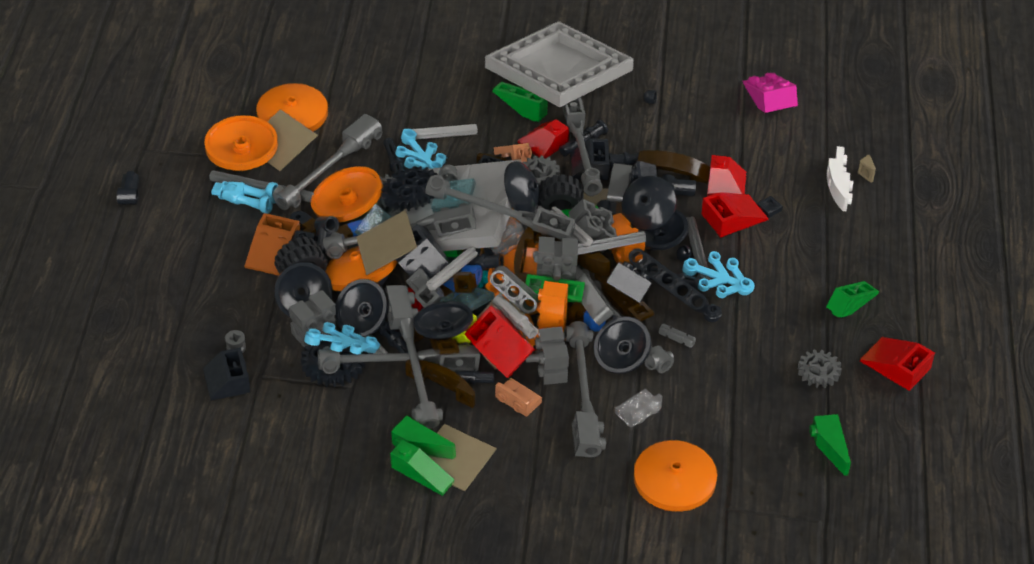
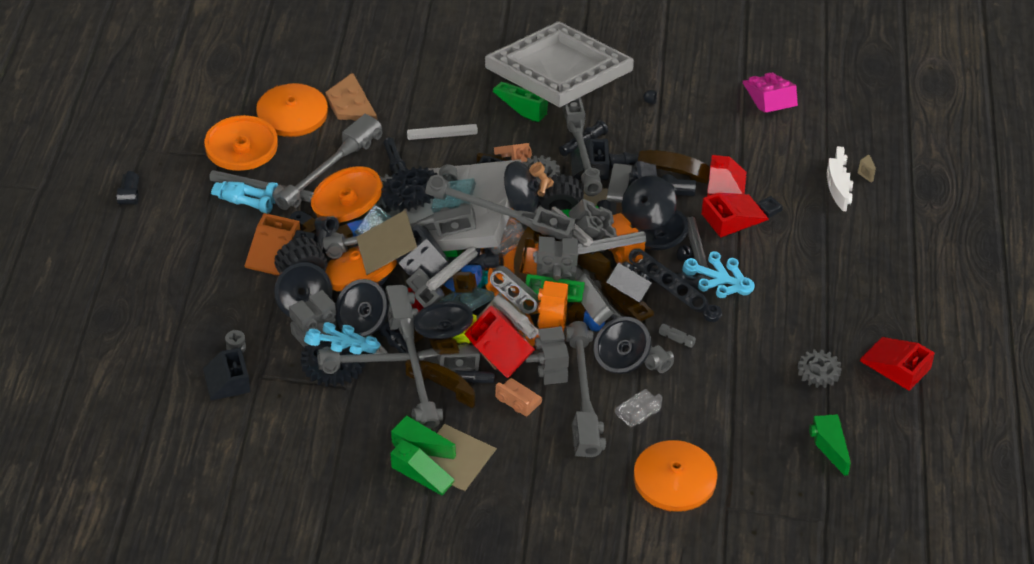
dark tan piece [267,109,318,171] -> none
medium azure plant [395,129,447,169] -> none
red slope [518,119,569,159] -> none
green slope [826,281,879,318] -> none
none -> medium nougat wing [326,74,377,120]
none -> medium nougat piece [529,162,554,196]

